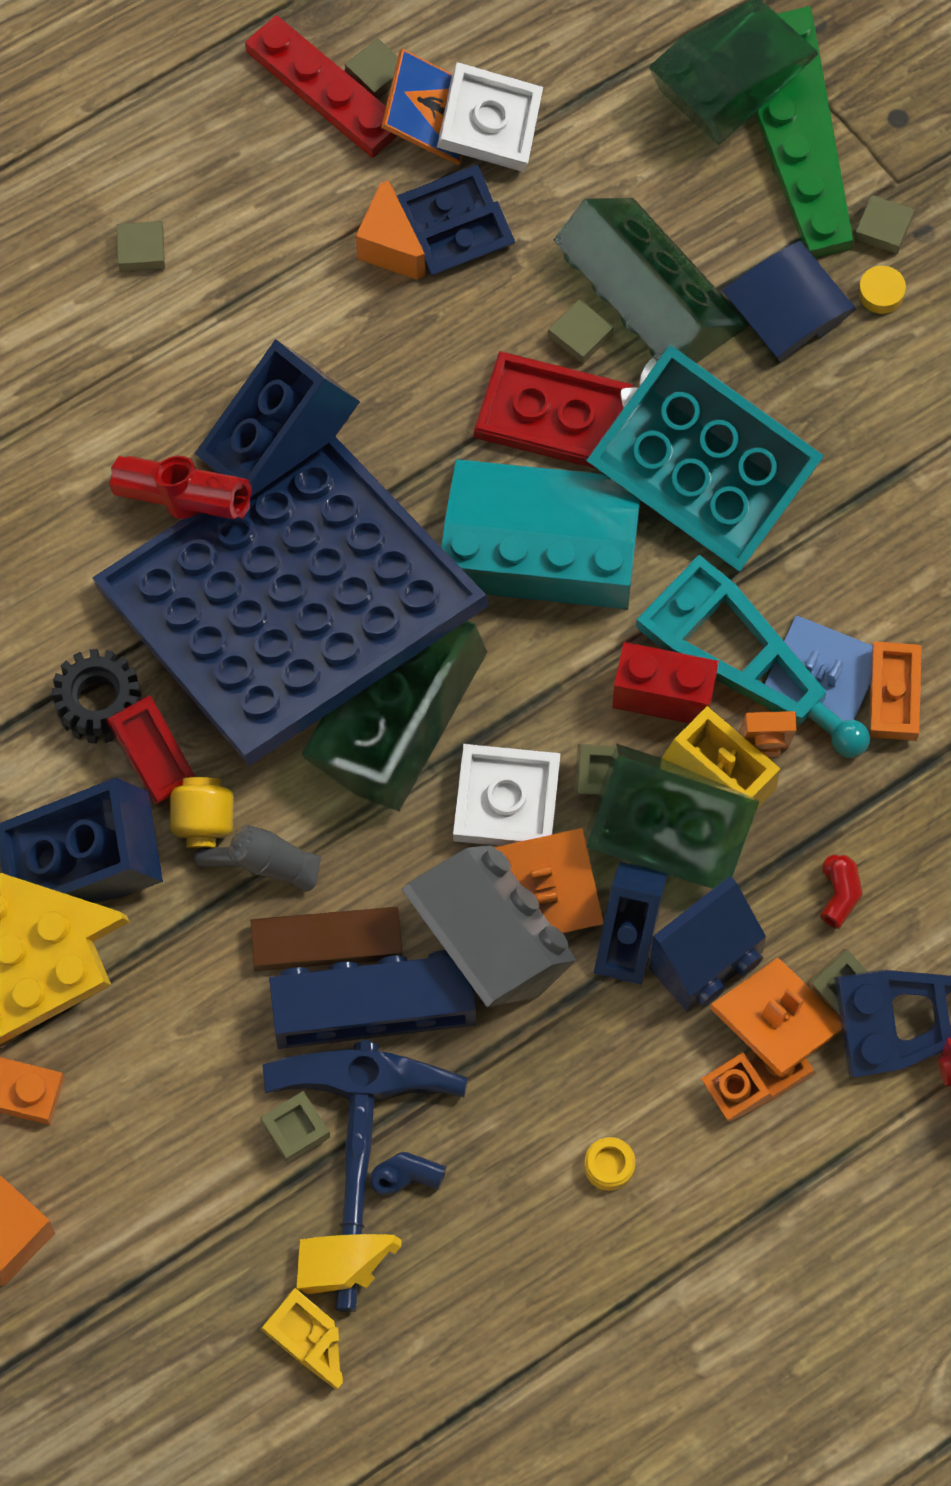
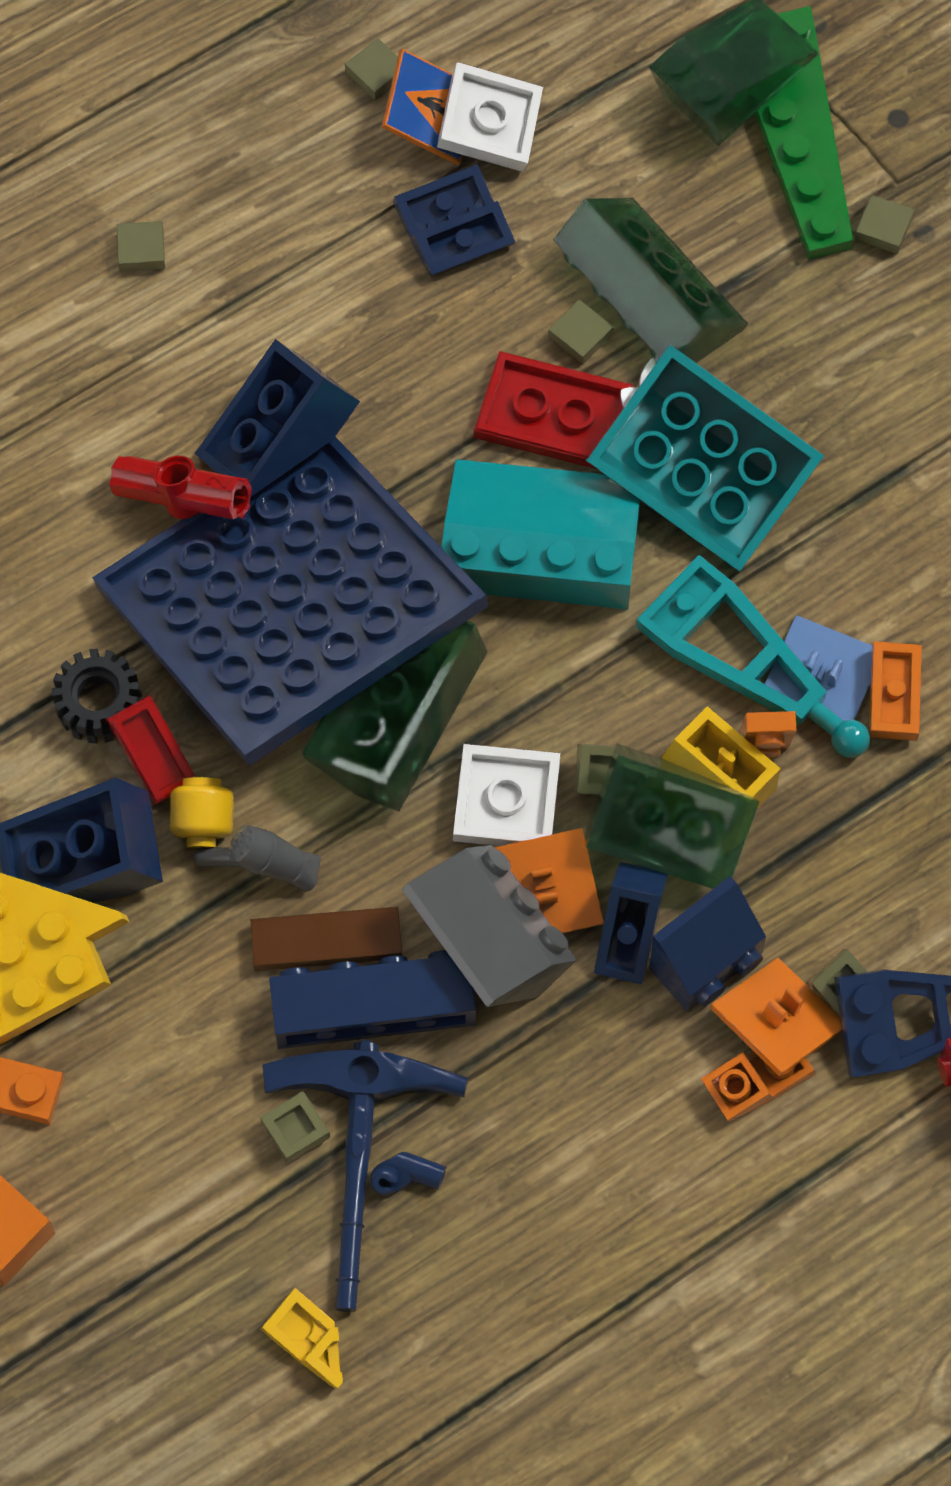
red plate [245,15,397,158] -> none
yellow slope [296,1234,402,1294] -> none
orange slope [356,180,425,280] -> none
yellow tile [584,1137,636,1191] -> none
red piece [612,642,719,724] -> none
dark blue slope [722,241,857,363] -> none
red arm [820,854,863,929] -> none
yellow tile [858,266,906,314] -> none

